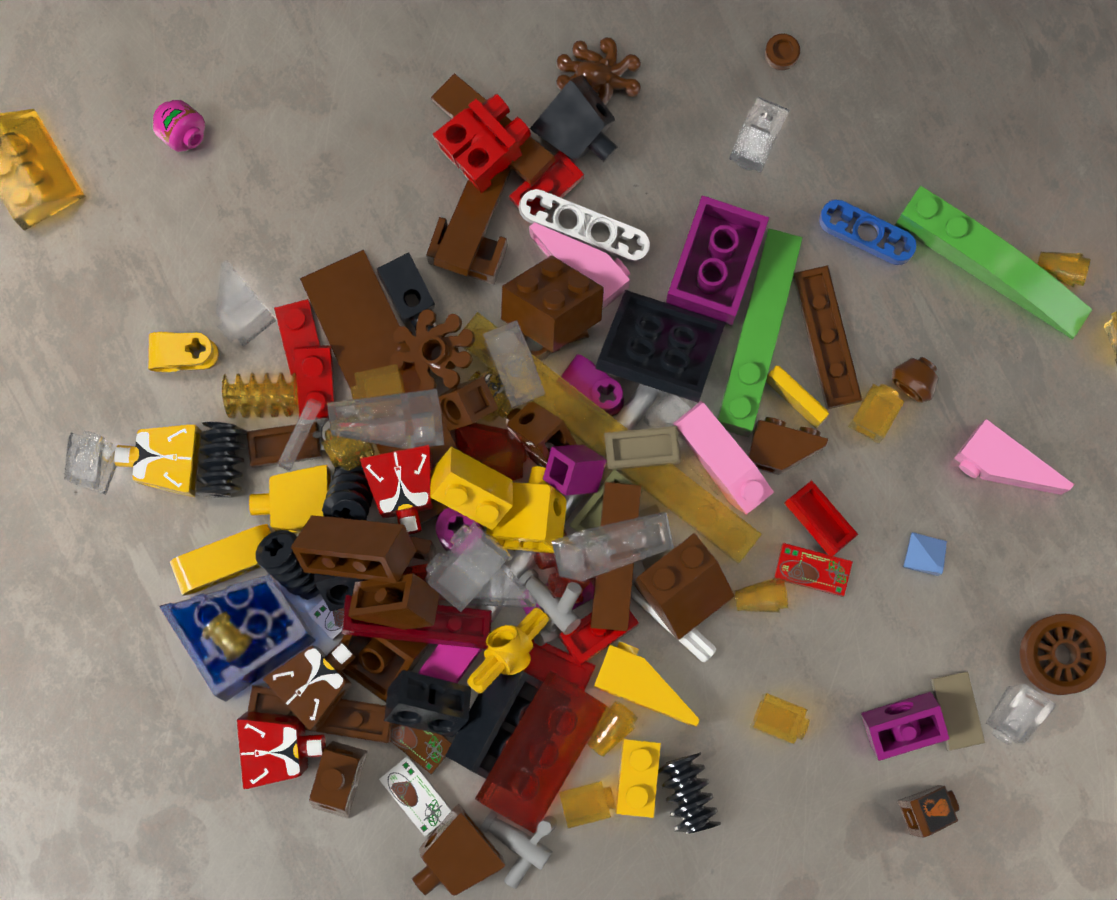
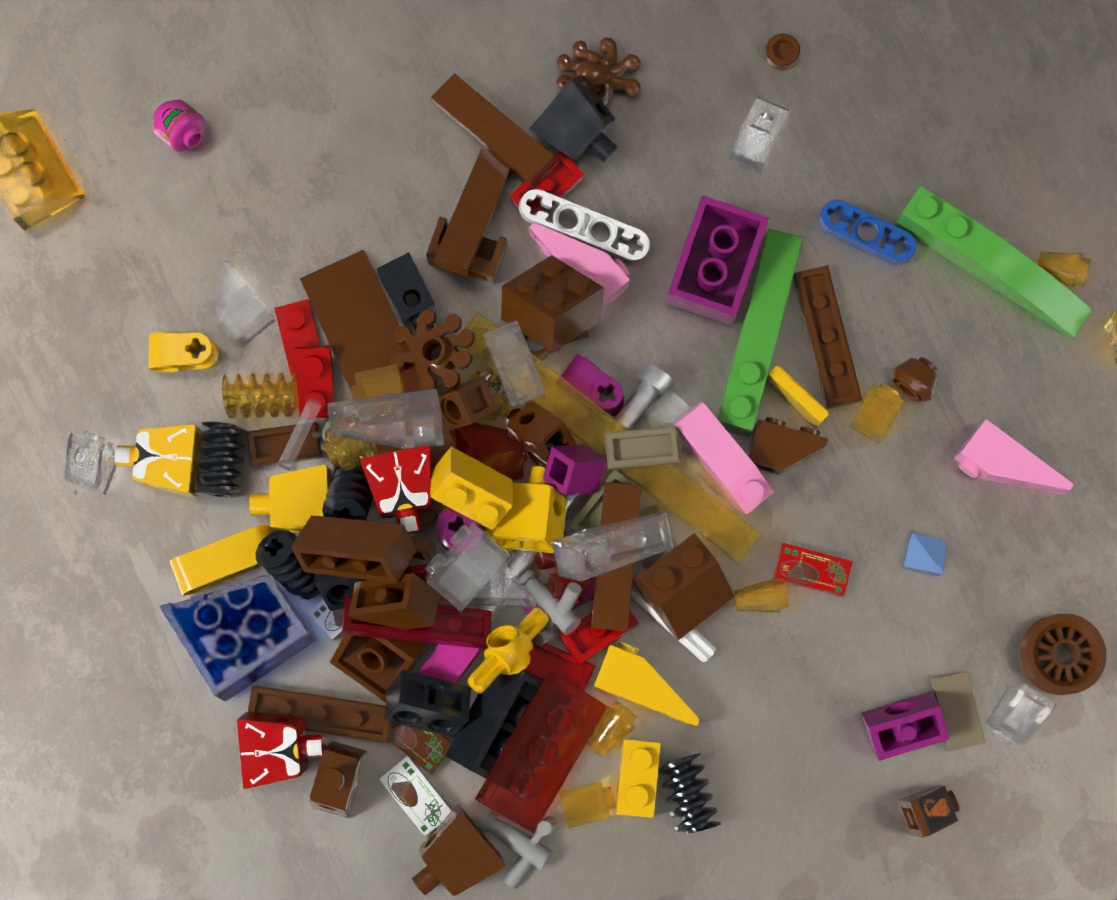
clear yellow bush [202,612,252,662] -> none
reddish brown torso [263,642,356,731] -> none
red hips [432,94,531,194] -> none
black plate [595,290,726,403] -> none
clear yellow brick [750,693,810,744] -> none
red tile [784,480,859,557] -> none

